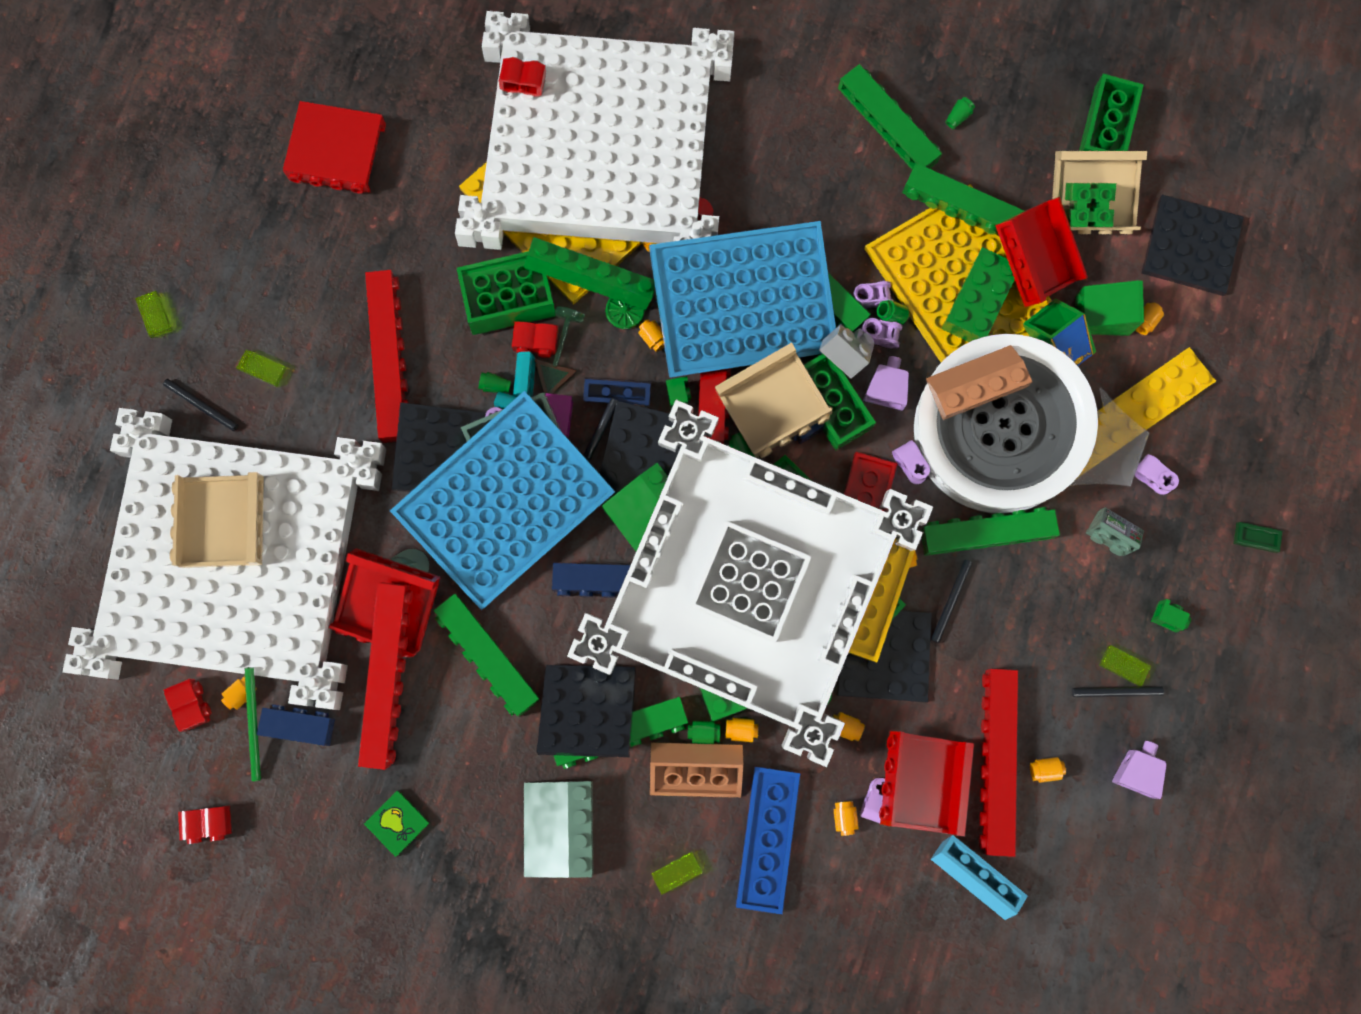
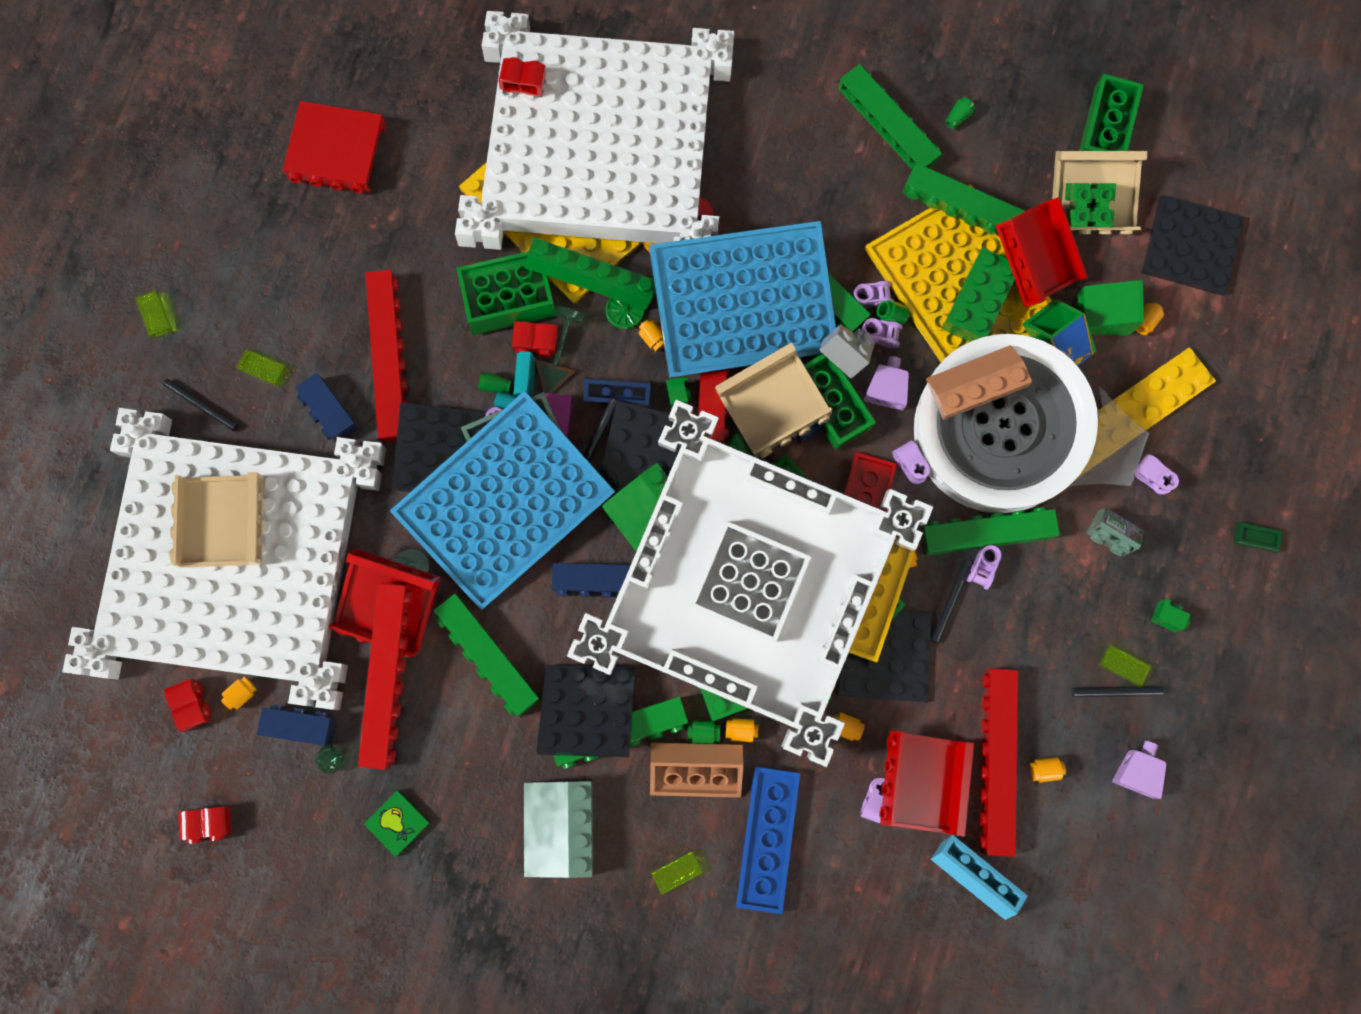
green piece [244,667,261,781] -> none
light orange brick [833,801,859,836] -> none
none -> dark blue brick [295,373,359,442]
none -> clear green piece [315,744,345,774]
none -> lavender piece [966,545,1001,590]

